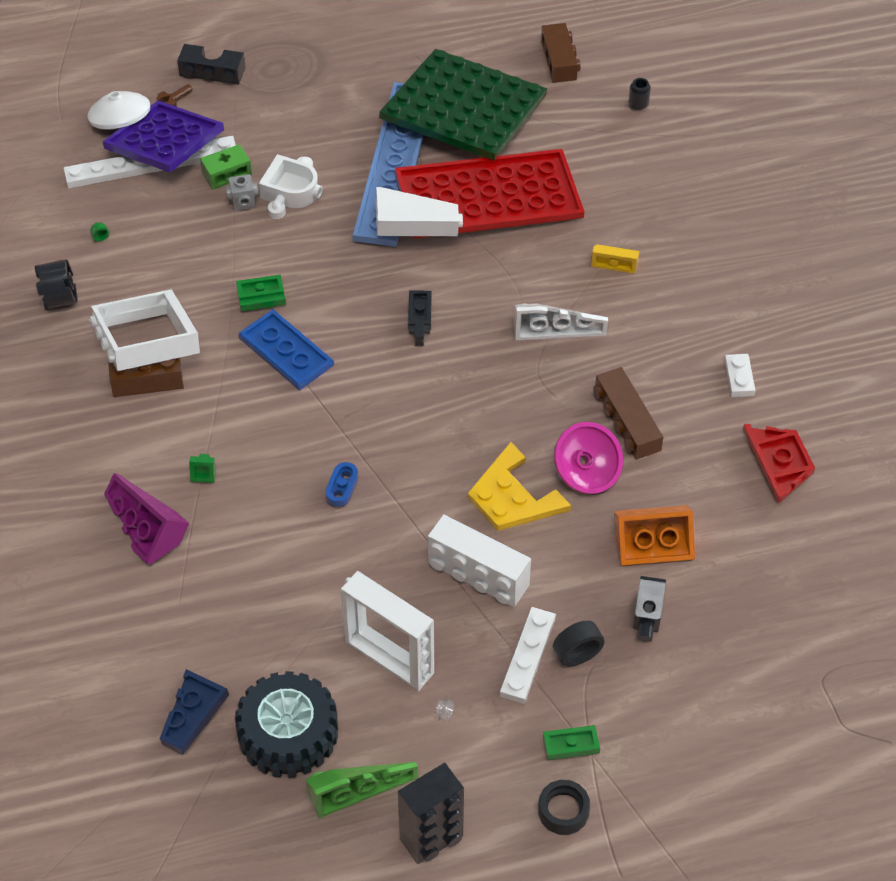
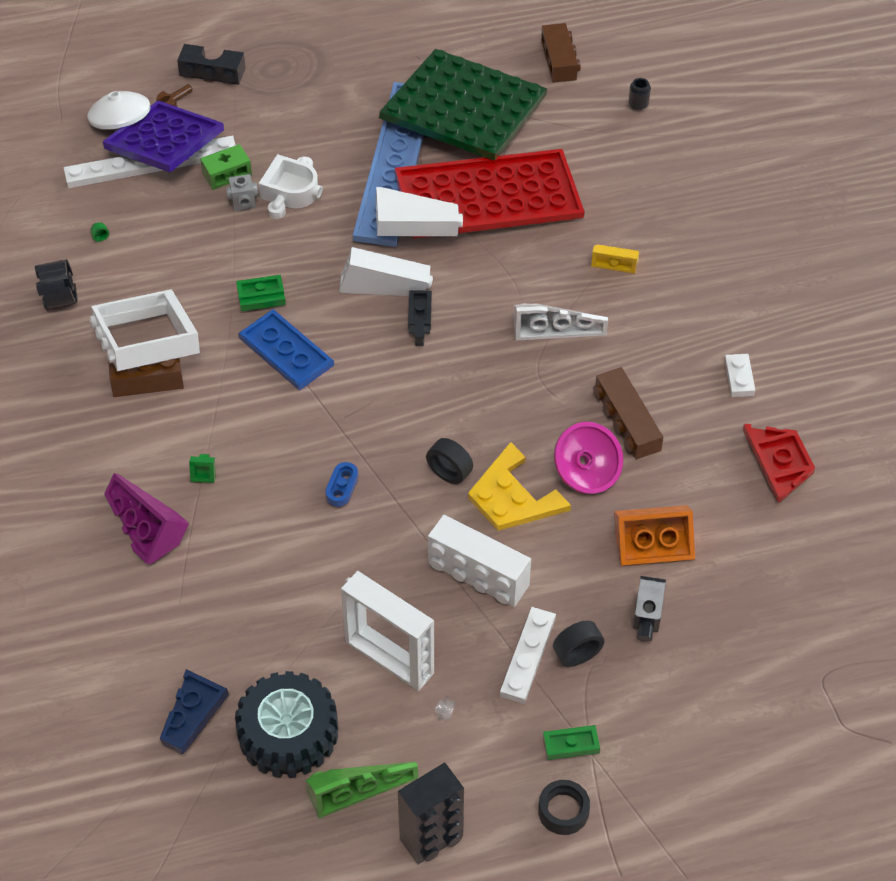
none -> white slope [339,247,433,296]
none -> black tyre [426,438,474,484]

